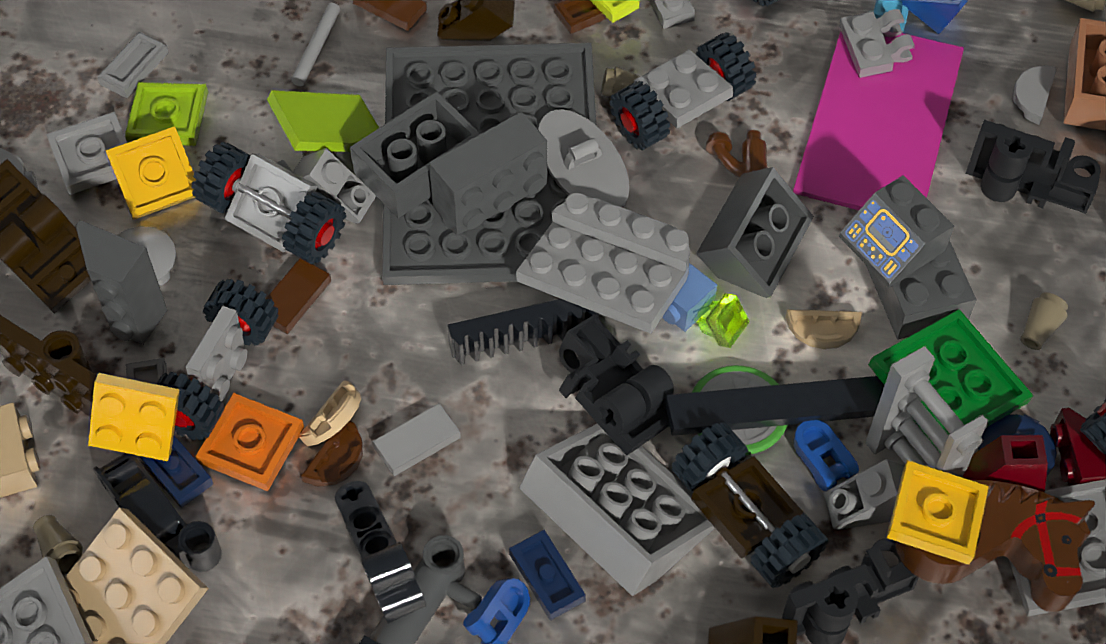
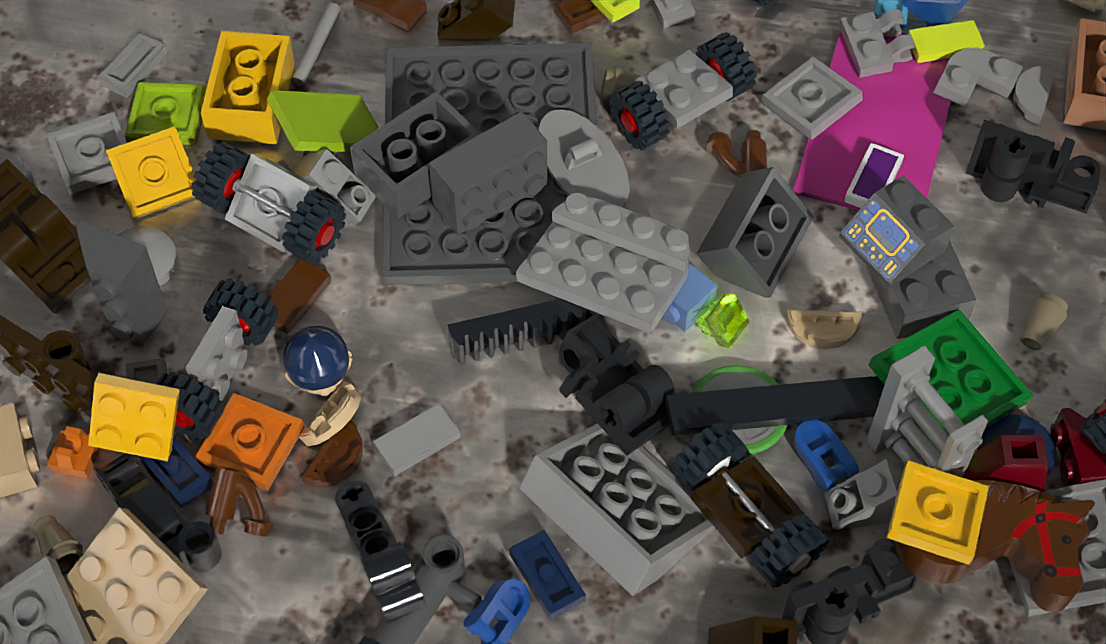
none -> orange tile [47,426,100,479]
none -> yellow brick [200,31,295,144]
none -> reddish brown plant [205,466,273,537]
none -> dark blue hair [283,326,353,396]
none -> light grey plate [762,57,863,140]
none -> dark purple tile [844,143,904,208]
none -> neon yellow tile [908,20,985,63]
none -> light grey plate [933,48,1023,107]

